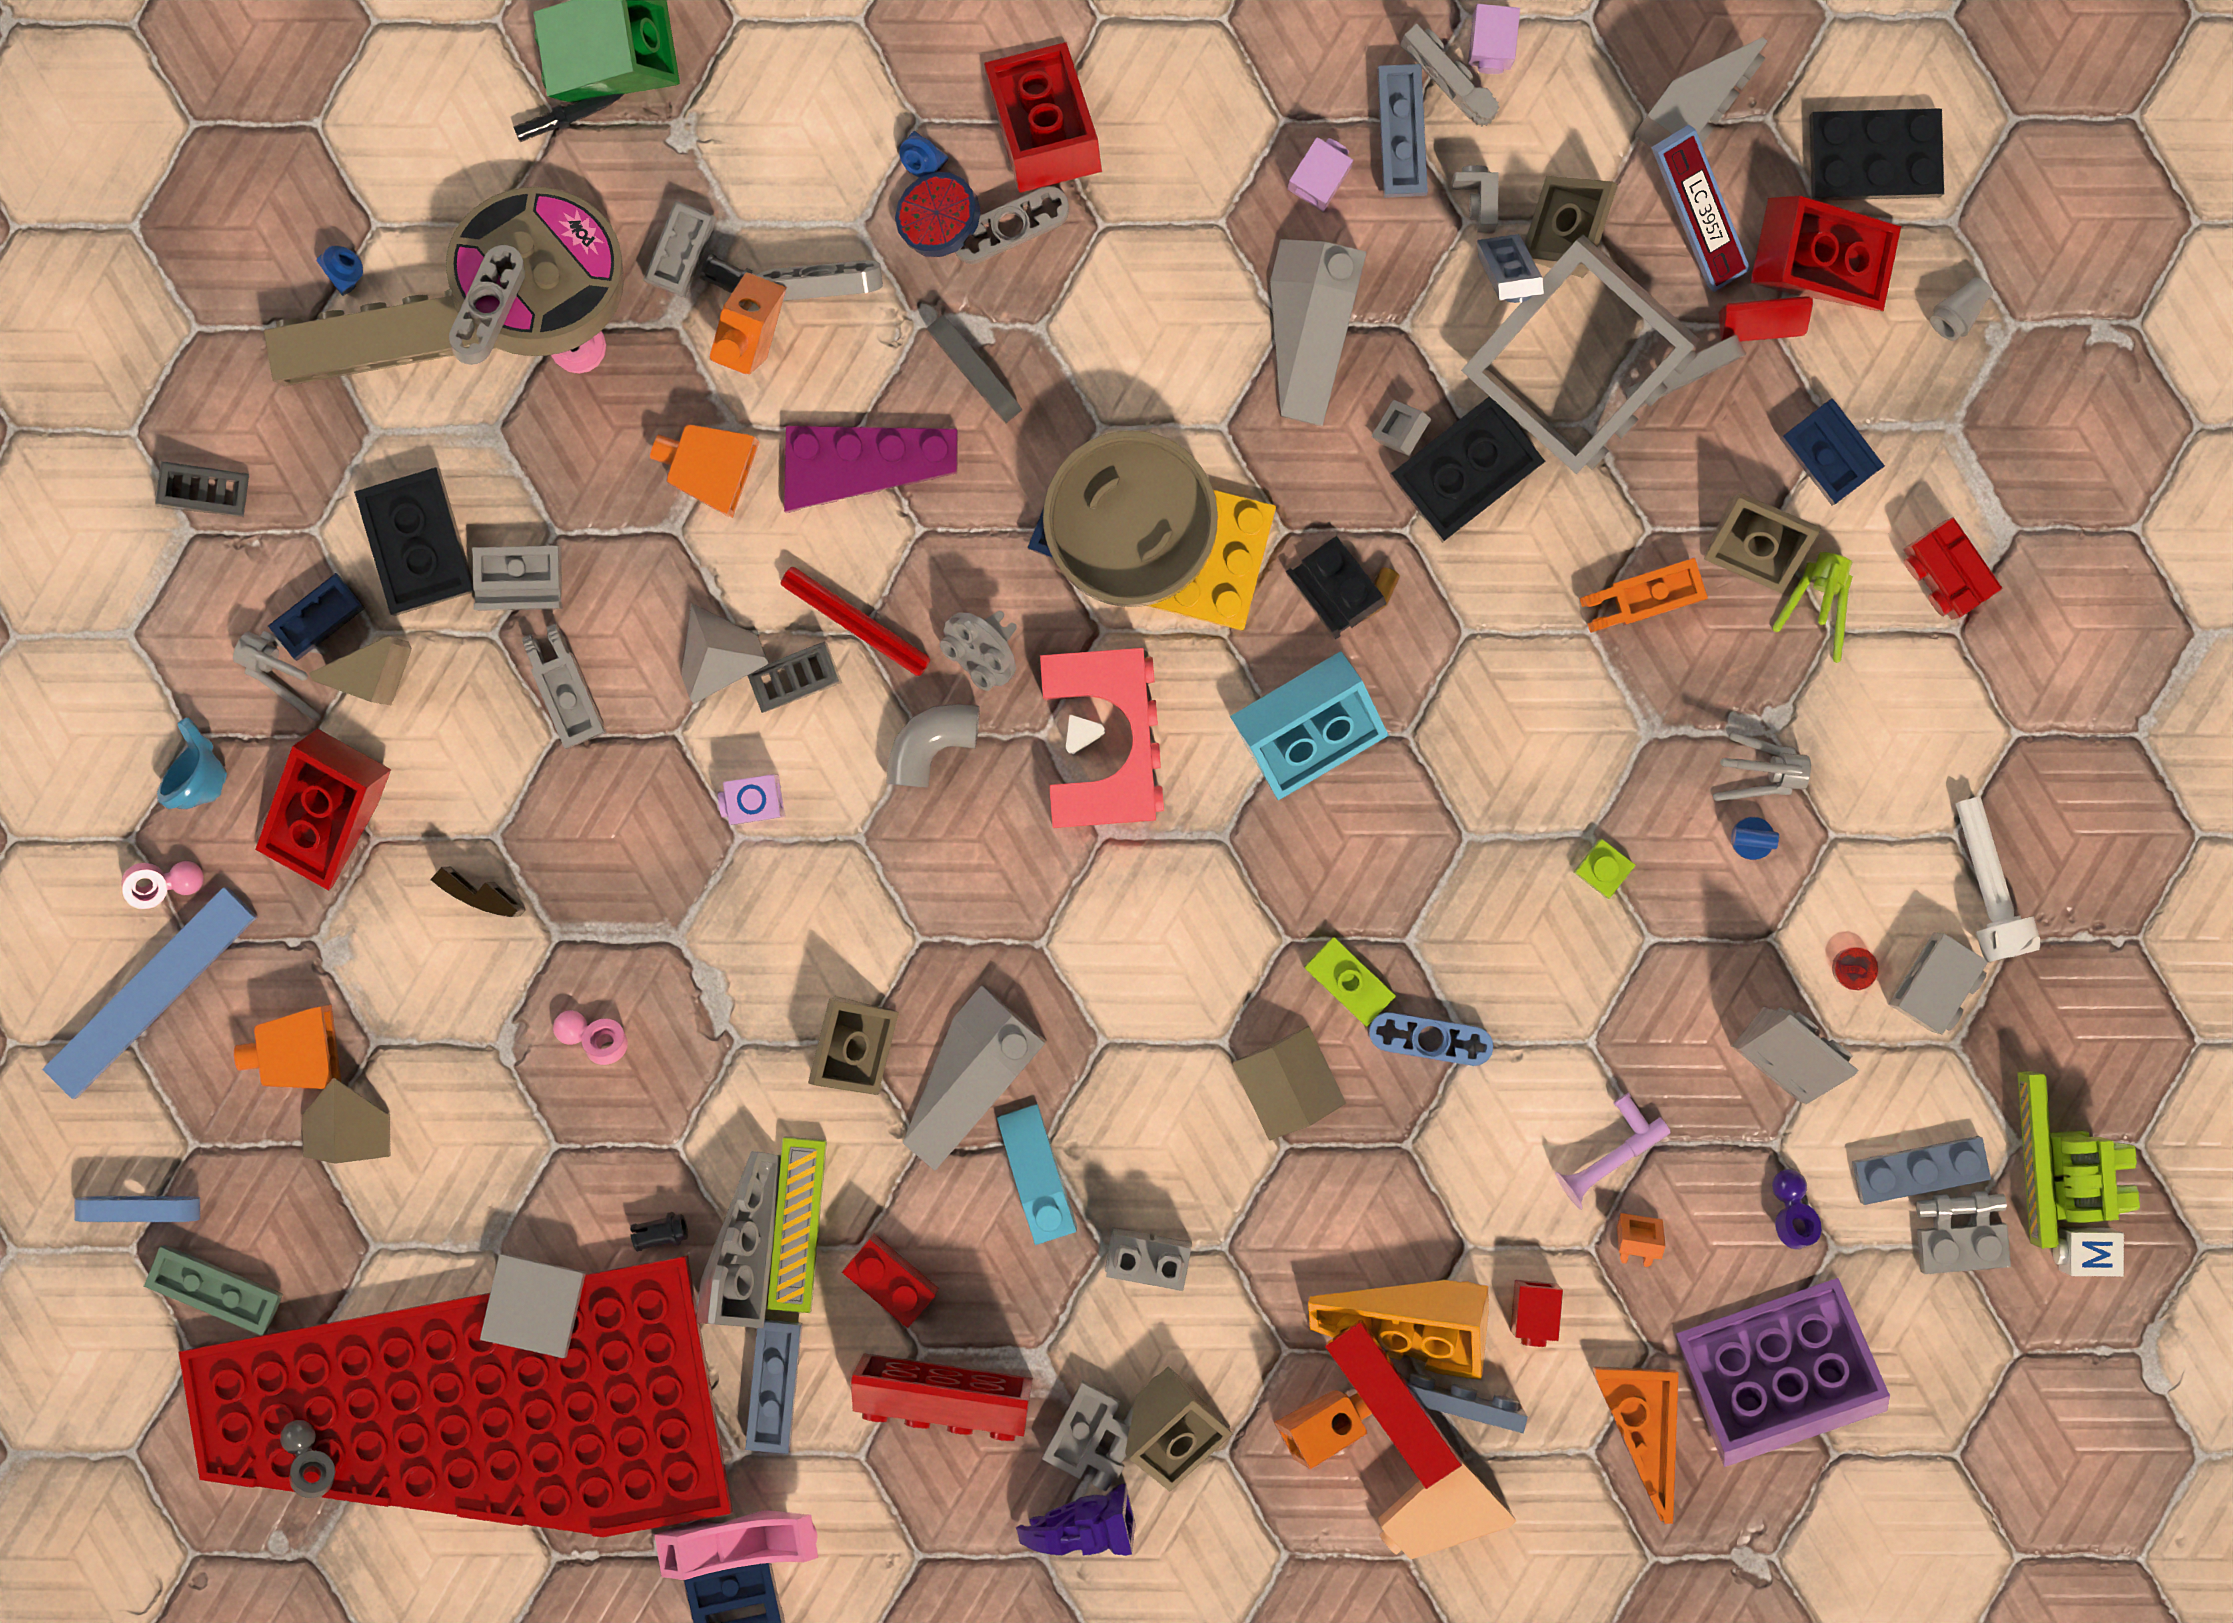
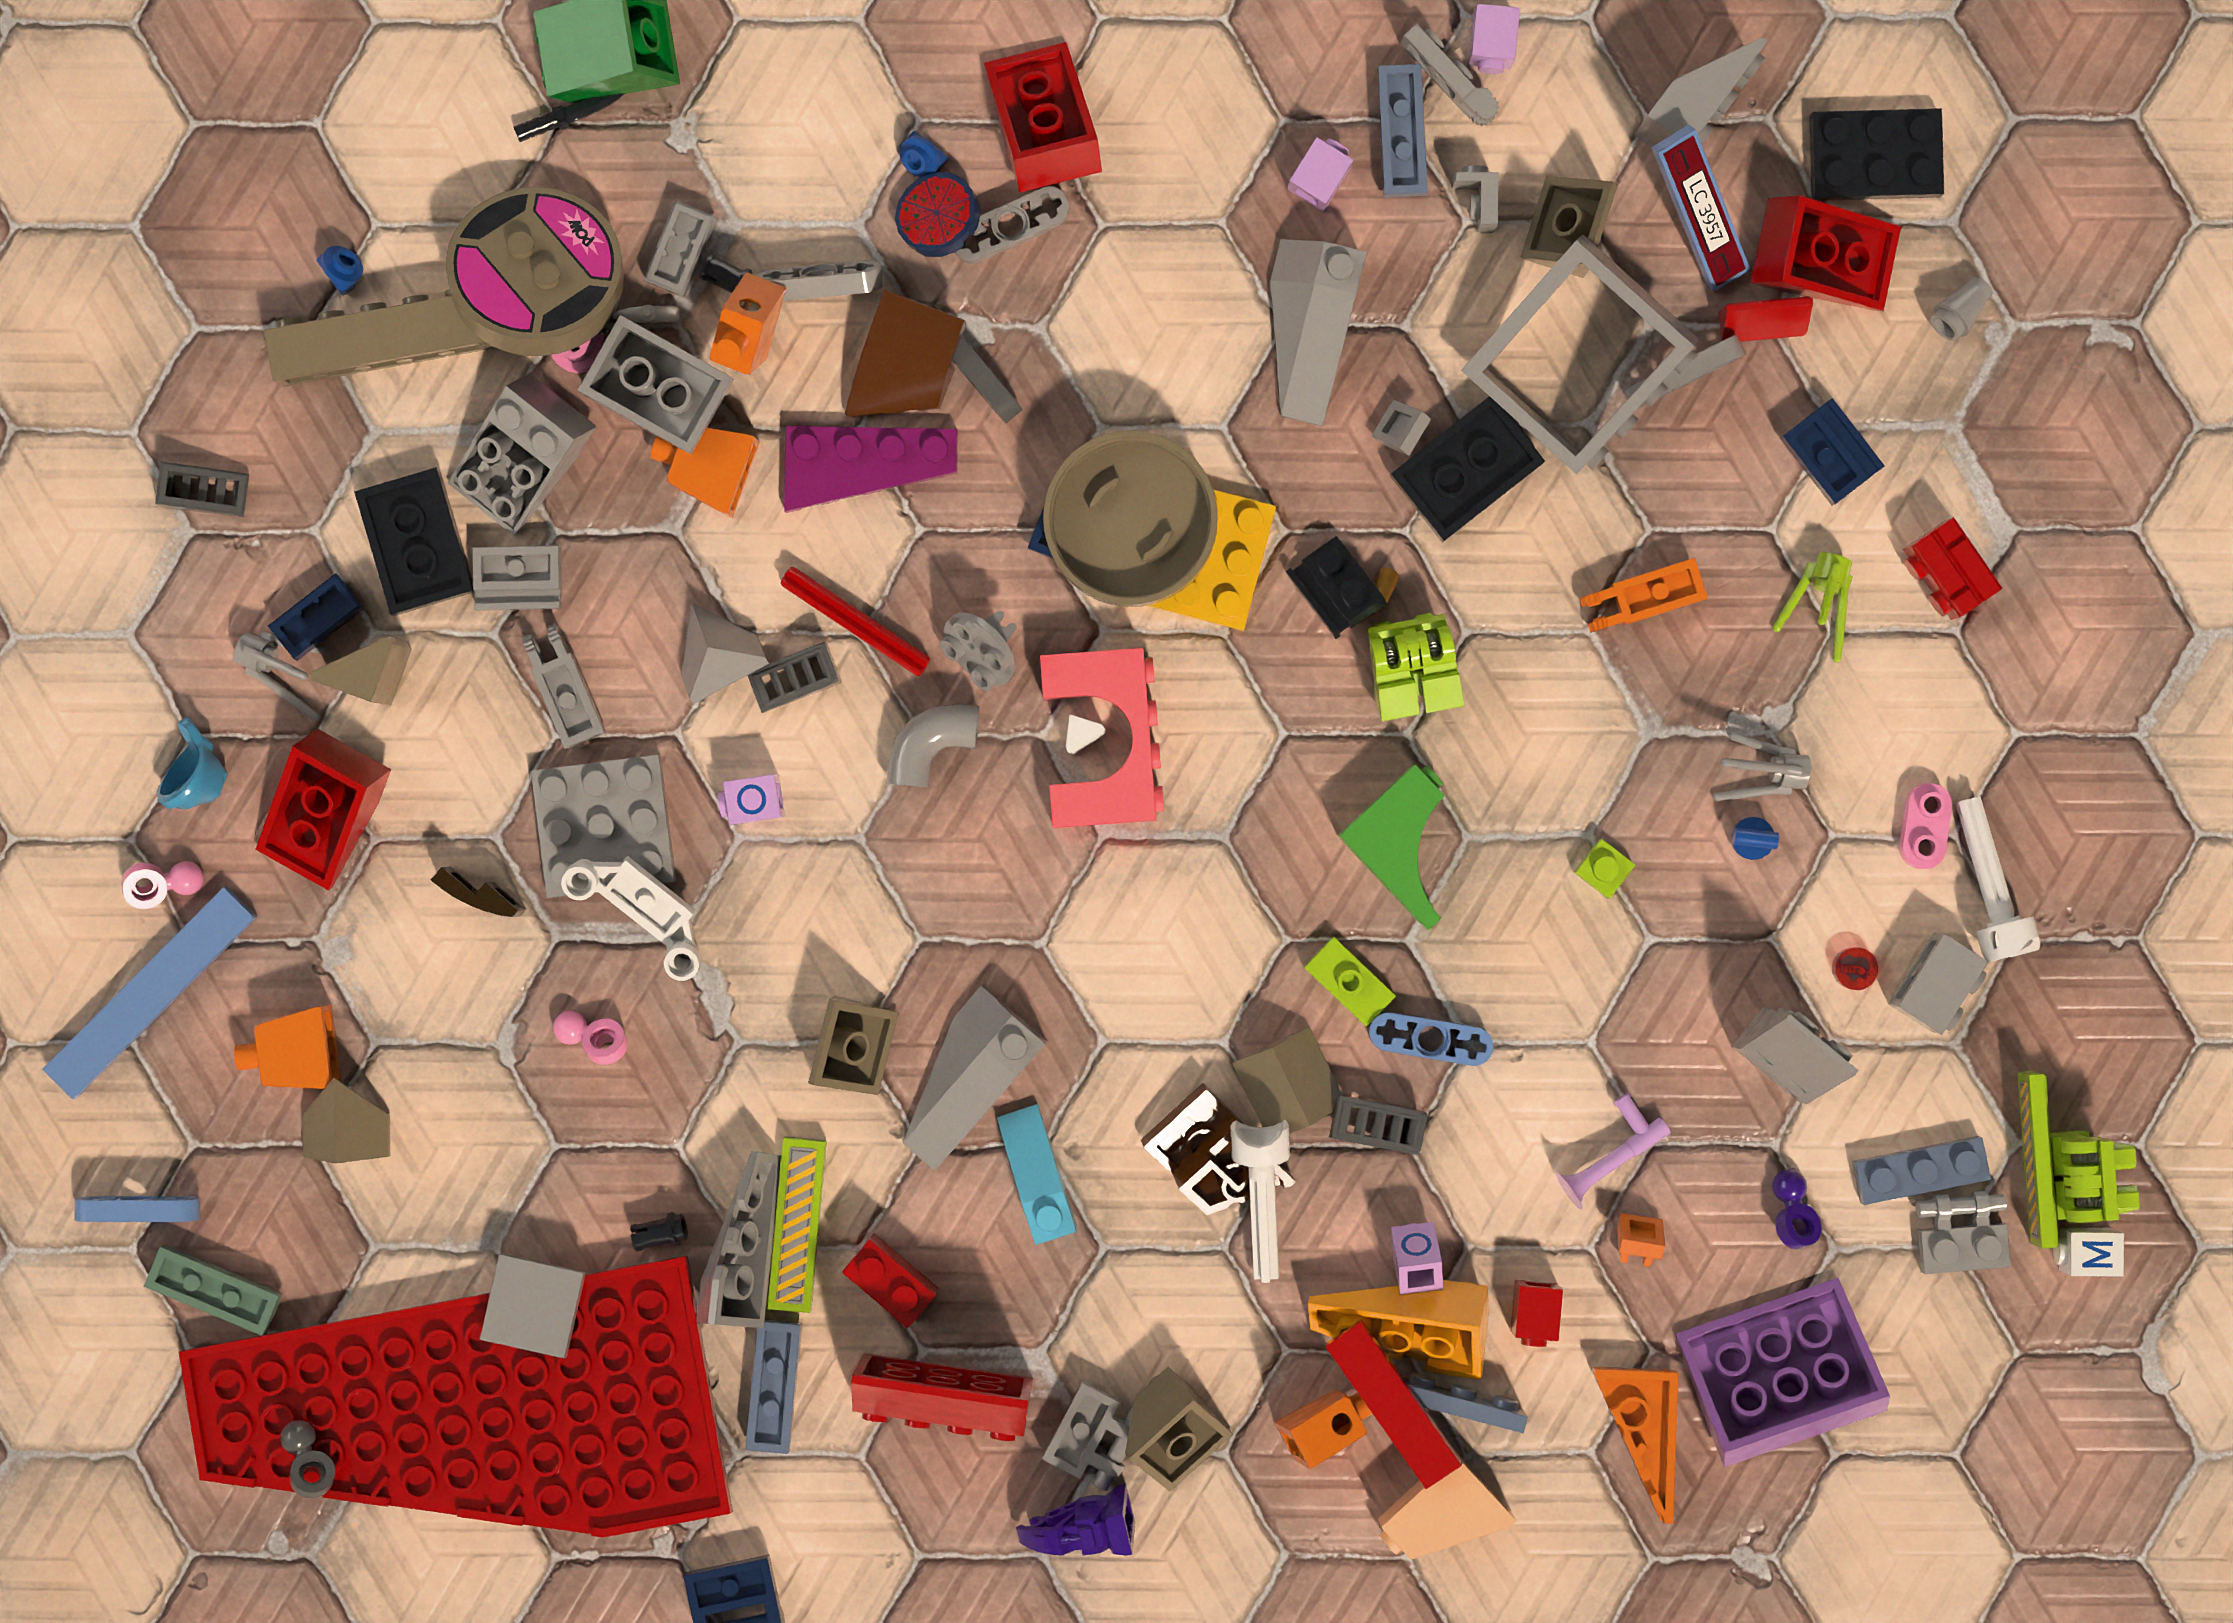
light grey beam [449,245,525,365] -> none
bright pink arch [654,1510,818,1580] -> none
light grey hips [1105,1227,1192,1291] -> none
medium azure slope [1230,651,1389,801] -> none
sand blue plate [1477,234,1543,303] -> none
dark tan slope [1704,493,1821,594] -> none
none -> light grey slope [448,373,597,536]
none -> light grey plate [531,754,677,898]
none -> white plate [561,856,700,981]
none -> light grey slope [578,315,734,455]
none -> white helmet [613,305,680,323]
none -> reddish brown slope [845,290,967,418]
none -> reddish brown slope [1141,1083,1296,1215]
none -> white piece [1230,1120,1290,1283]
none -> dark grey slope [1329,1095,1427,1155]
none -> bright green arch [1337,765,1445,930]
none -> lime hips [1367,613,1465,722]
none -> lavender brick [1391,1222,1443,1295]
none -> bright pink plate [1899,783,1952,869]

